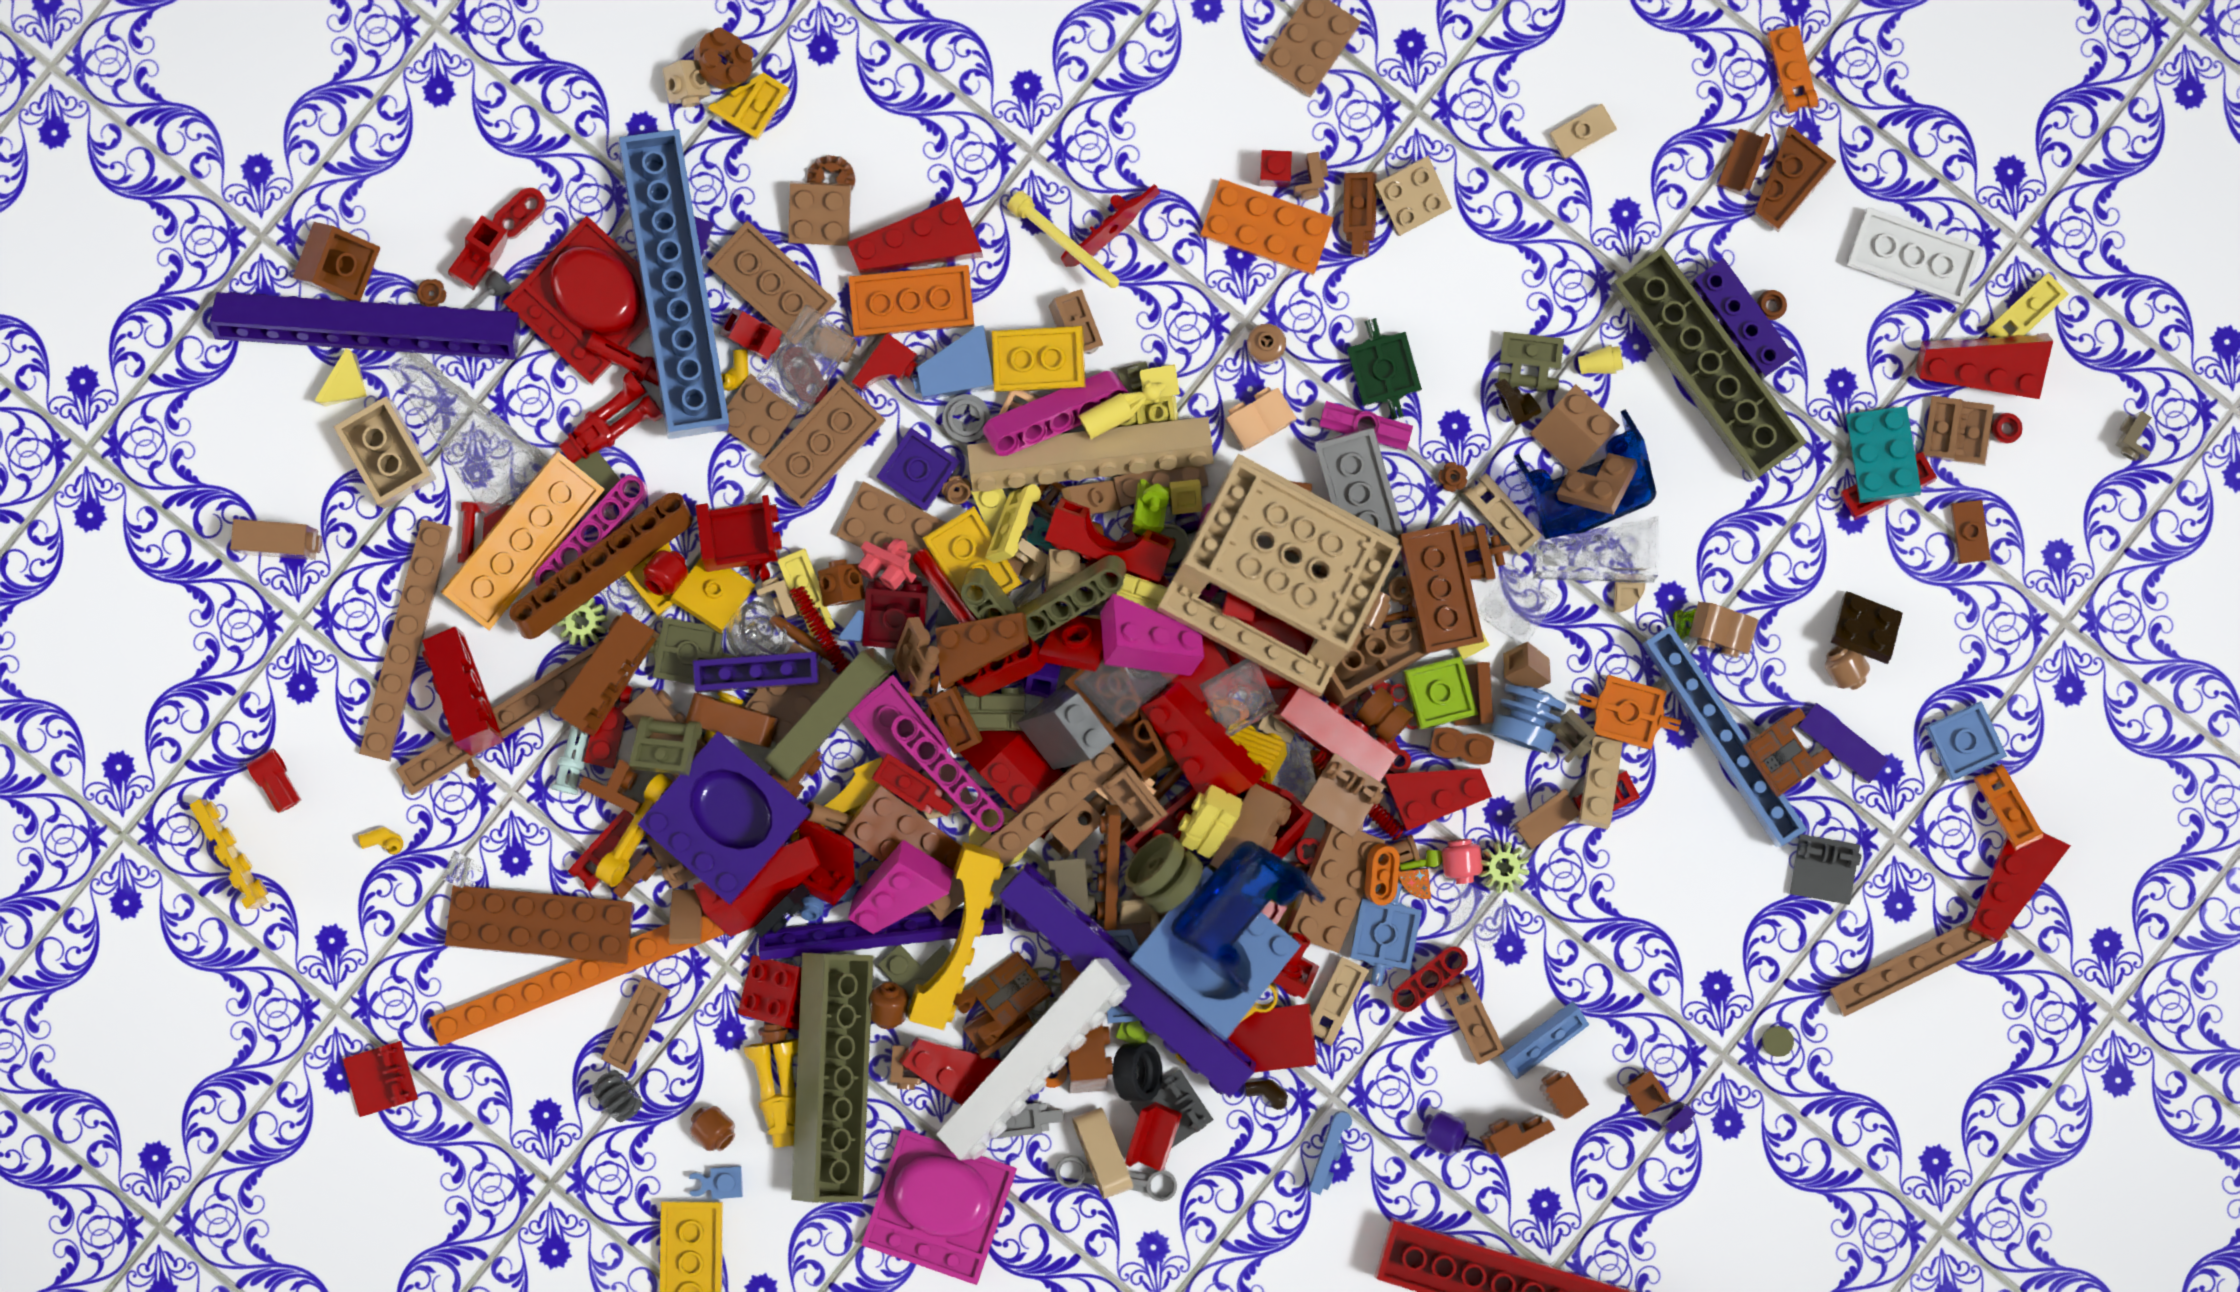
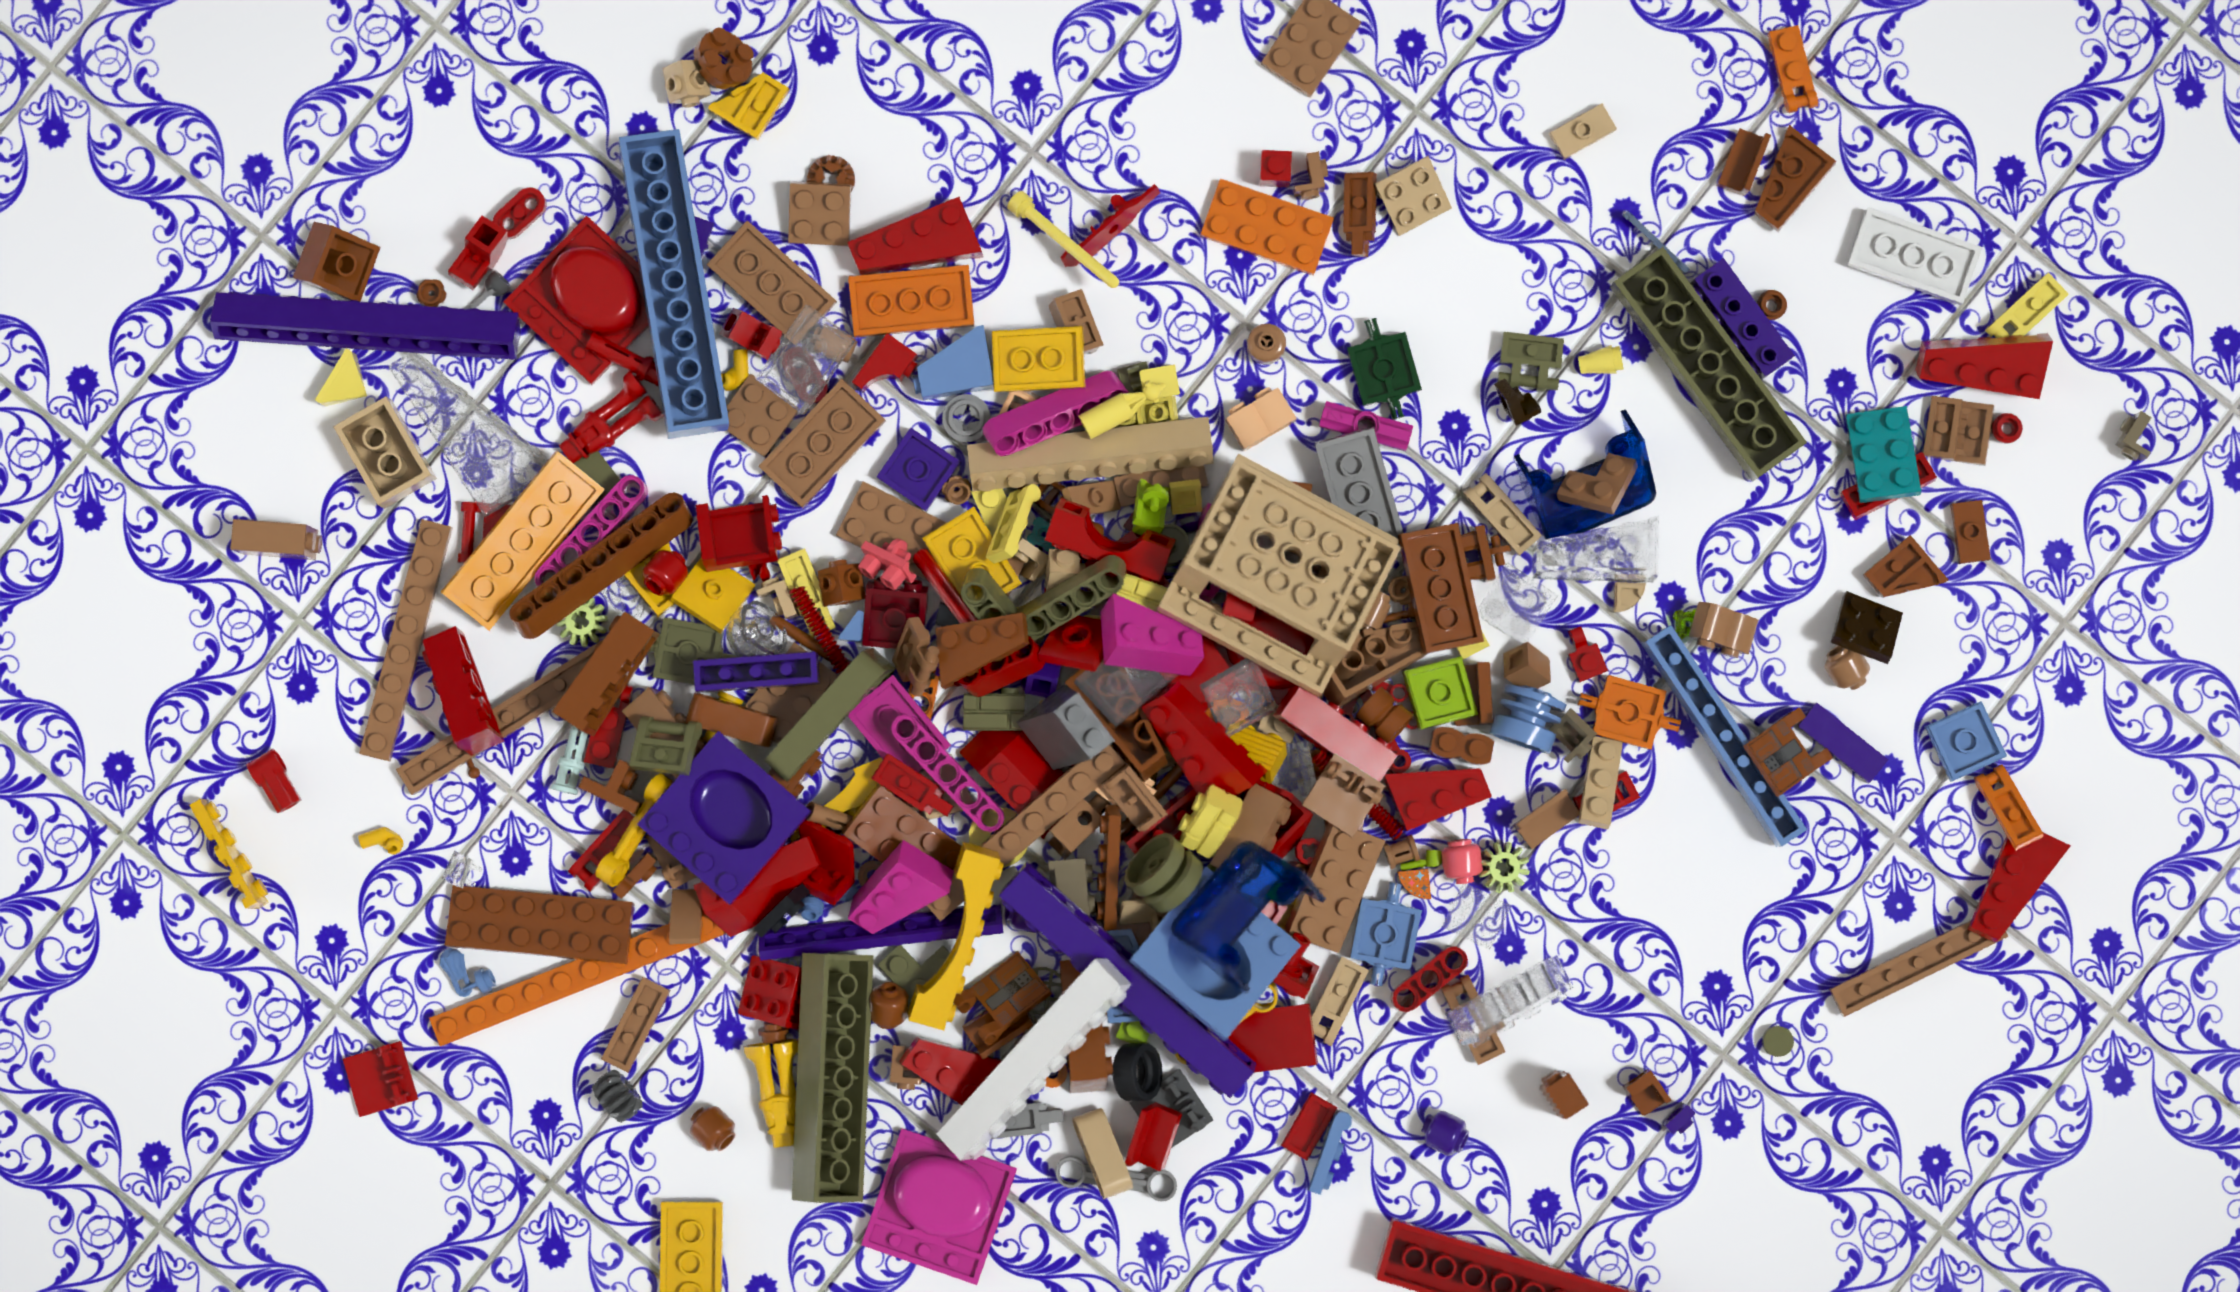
medium blue plate [689,1166,743,1199] -> none
dark orange panel [926,686,983,754] -> none
dark brown arm [1245,1079,1288,1110] -> none
orange plate [1364,843,1400,906] -> none
dark orange plate [1438,462,1468,492] -> none
dark orange plate [1480,1114,1555,1159] -> none
medium blue plate [1500,1001,1590,1080] -> none
medium nougat slope [1530,384,1620,472] -> none
dark grey hinge [1790,834,1861,905] -> none
none -> medium blue piece [439,948,496,997]
none -> red tile [1281,1092,1338,1161]
none -> clear wedge [1445,955,1574,1047]
none -> red plate [1567,627,1608,682]
none -> sand blue piece [1623,210,1690,274]
none -> dark orange wing [1863,535,1949,598]

